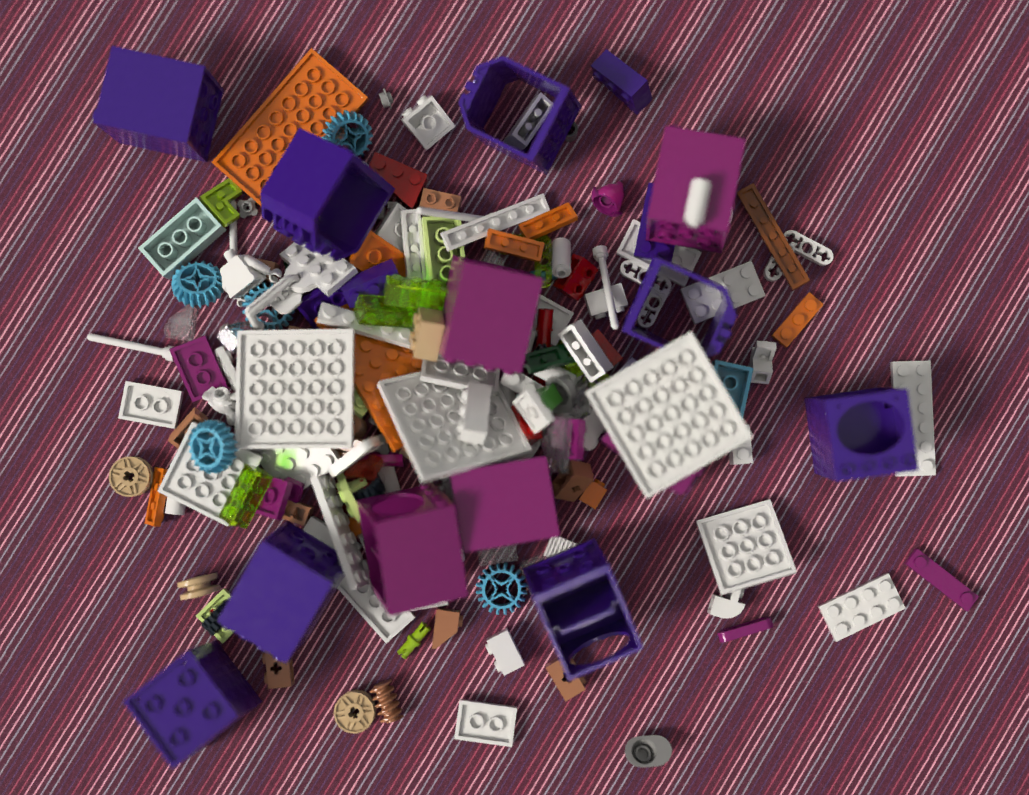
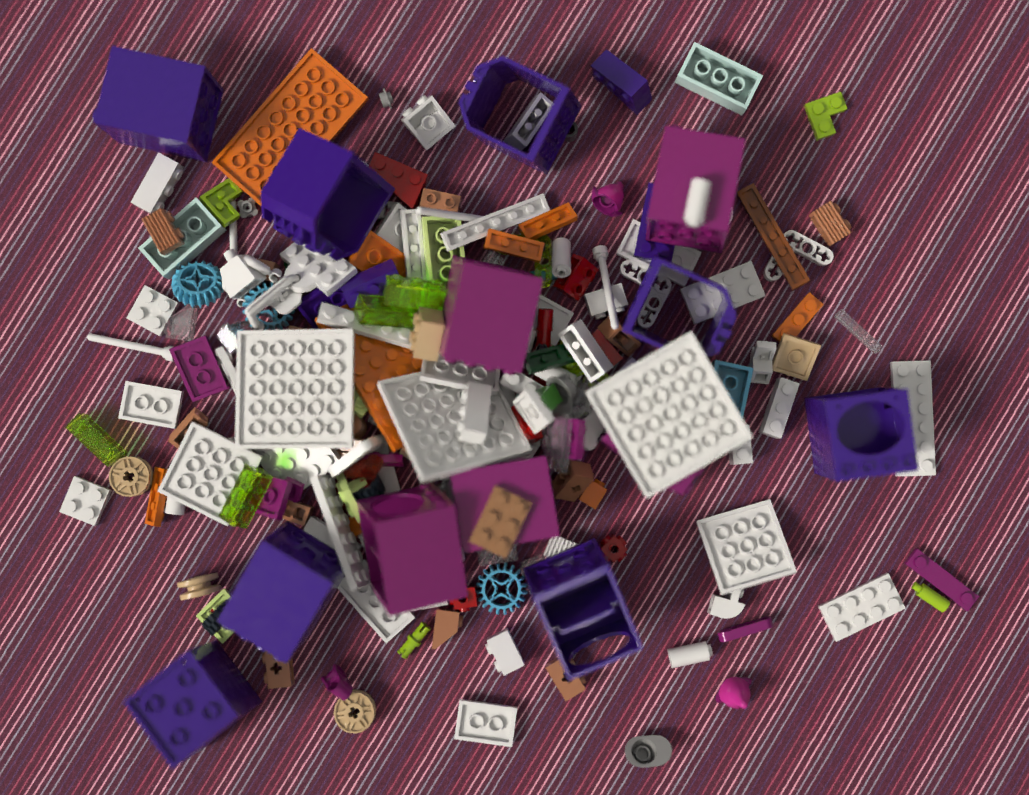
medium azure gear [187,420,238,474] -> none
white animal [202,386,236,429] -> none
medium azure gear [321,110,373,157] -> none
nougat piece [369,679,404,723] -> none
none -> white plate [59,476,112,526]
none -> clear neon green brick [65,413,128,467]
none -> white plate [127,285,180,337]
none -> white brick [131,152,184,214]
none -> nougat brick [142,208,185,255]
none -> magenta piece [321,664,353,700]
none -> red brick [450,583,478,612]
none -> medium nougat plate [469,486,532,559]
none -> nougat slope [597,316,642,357]
none -> red brick [600,534,628,563]
none -> white brick [667,641,713,668]
none -> light aqua brick [675,42,763,115]
none -> dark pink hat [715,677,752,709]
none -> white brick [758,377,800,439]
none -> tan plate [772,333,821,381]
none -> lime plate [804,92,847,141]
none -> nougat brick [808,201,852,247]
none -> clear axle [834,309,882,354]
none -> lime cylinder [911,582,950,612]

